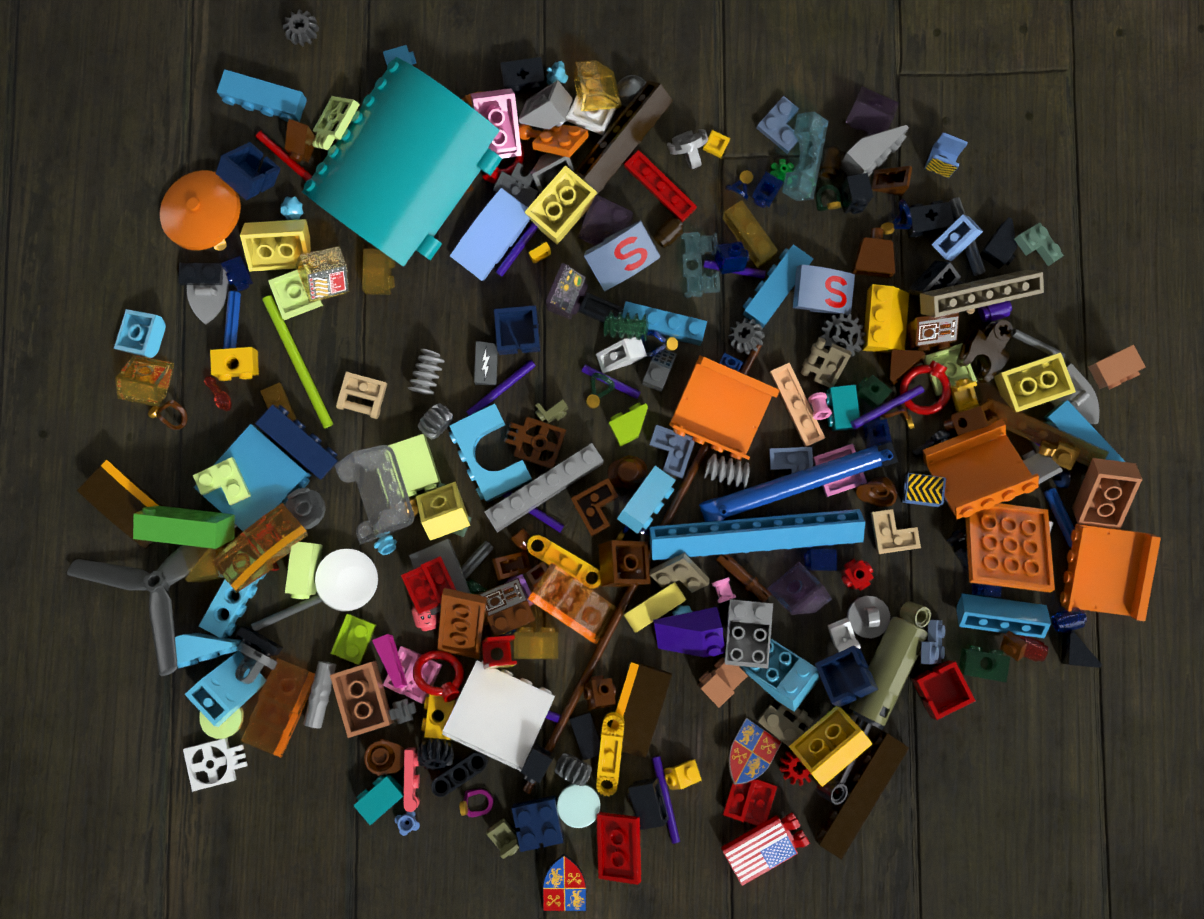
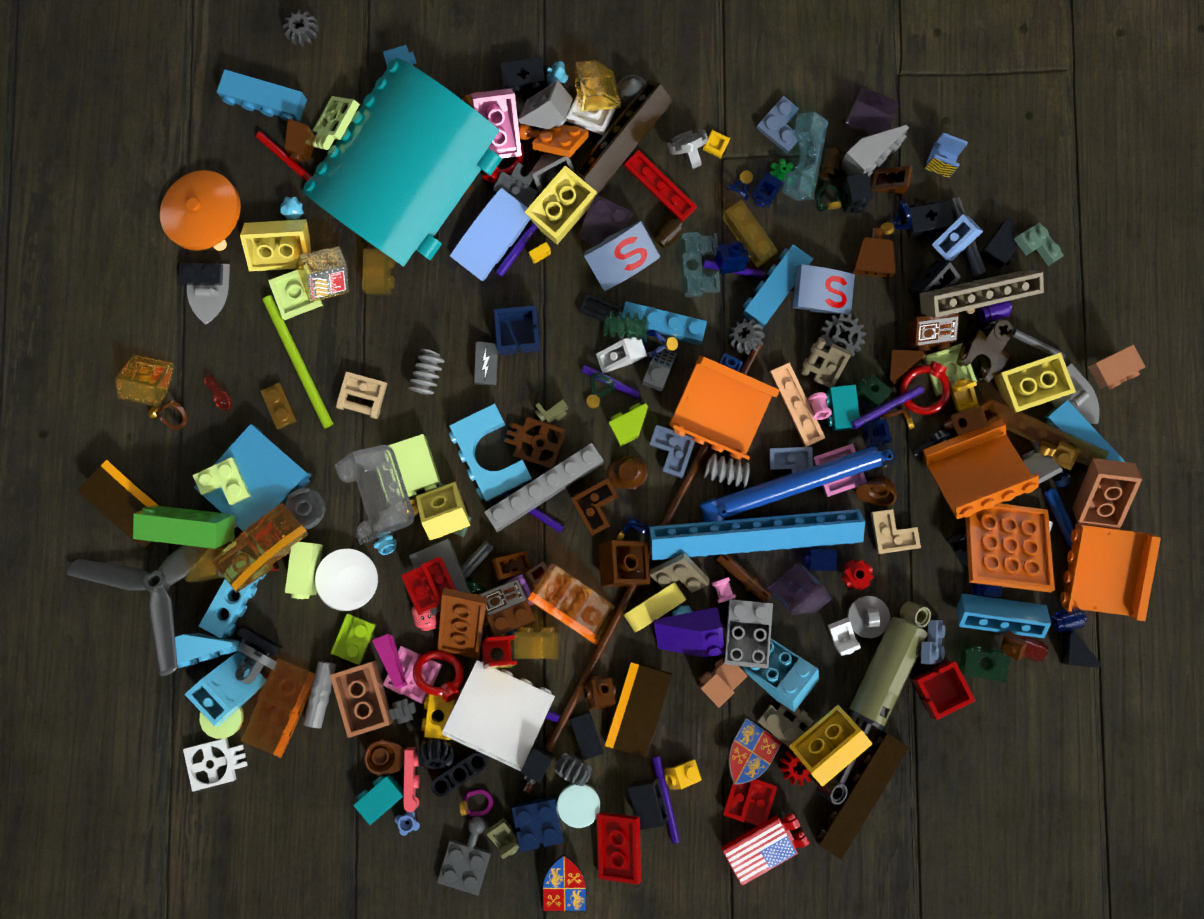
medium azure slope [114,309,166,358] -> none
yellow brick [210,347,259,381] -> none
dark blue piece [216,142,281,200] -> none
clear blue brick [221,256,253,291] -> none
blue axle [223,291,241,349] -> none
dark grey piece [251,594,322,631] -> none
dark blue brick [255,404,339,480] -> none
flat silver gear [418,403,453,440] -> none
dark purple piece [466,360,536,416] -> none
reddish brown hose [510,528,533,551] -> none
yellow plate [527,535,601,589] -> none
clear purple slope [546,263,588,320] -> none
yellow plate [596,712,625,796] -> none
medium azure brick [617,466,676,534] -> none
dark blue piece [815,645,879,708] -> none
yellow slope [862,284,909,353] -> none
piece [902,473,946,507] -> none
none -> dark grey plate [437,817,492,896]

